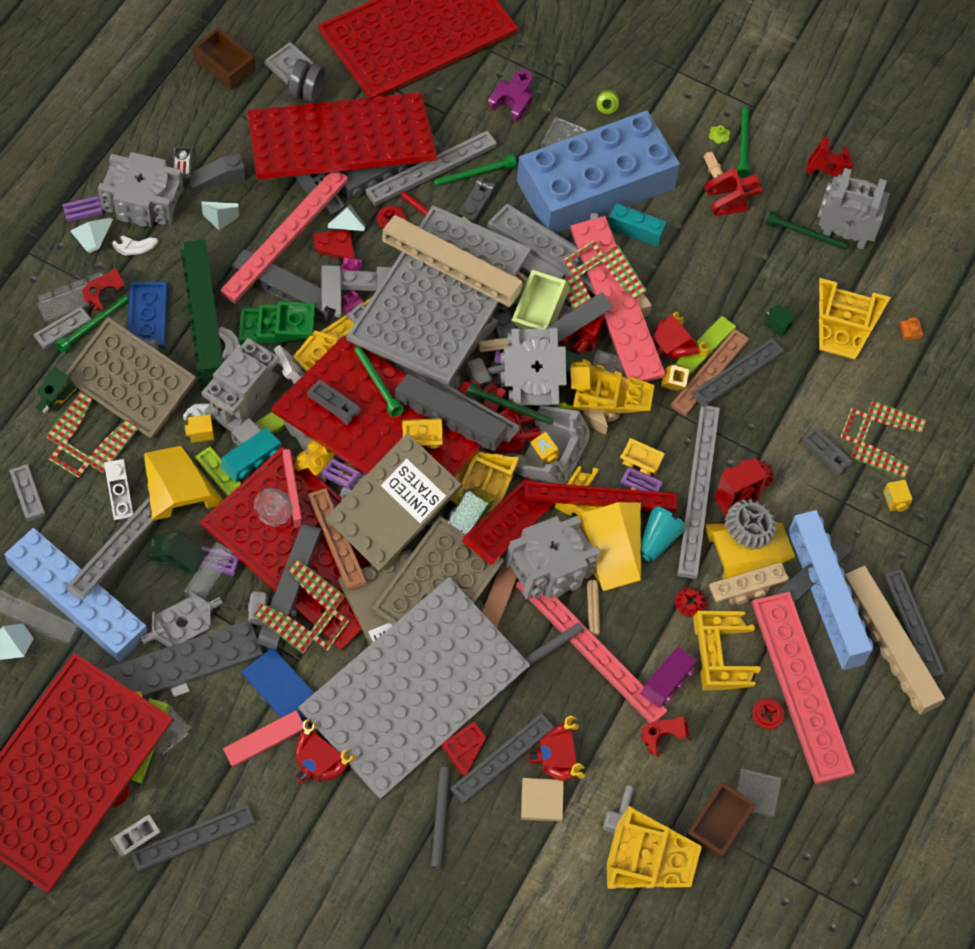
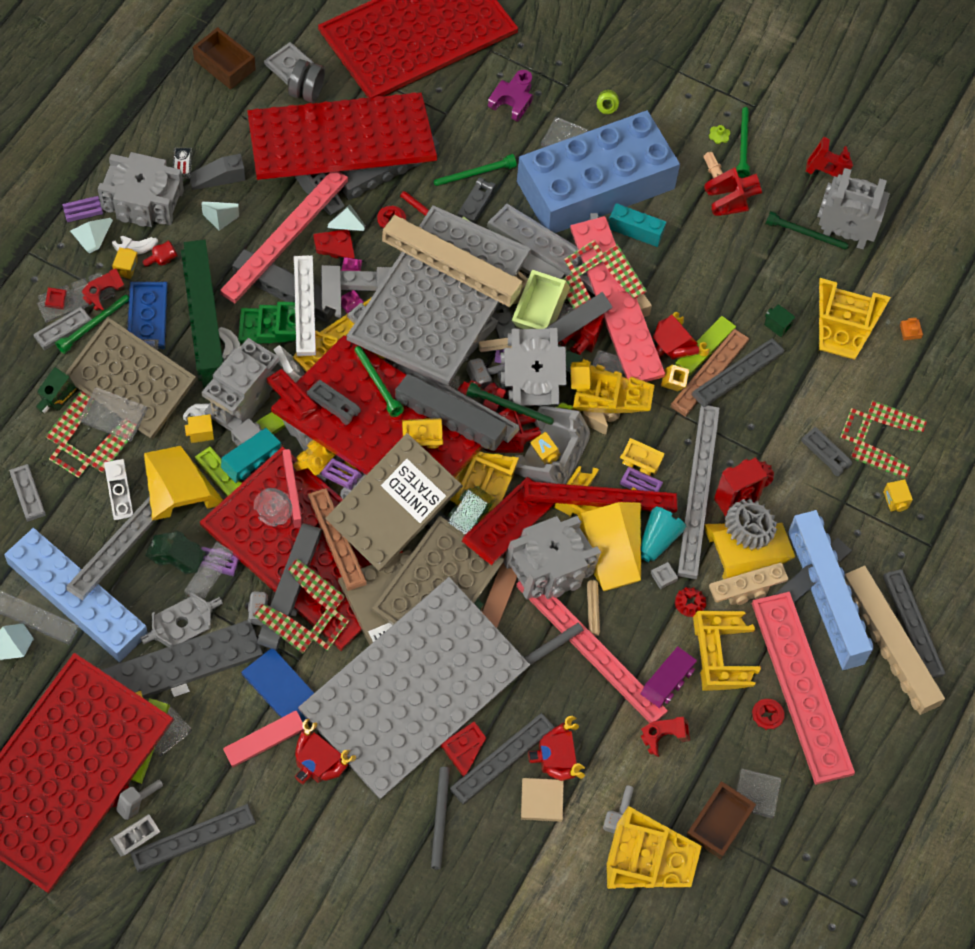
light grey plate [366,131,497,206] -> none
none -> red tile [45,287,67,310]
none -> clear tile [79,387,148,442]
none -> yellow brick [112,247,138,279]
none -> light grey piece [116,780,163,820]
none -> red piece [142,240,178,267]
none -> red tile [266,369,317,419]
none -> white plate [294,256,316,356]
none -> light grey plate [651,562,678,589]

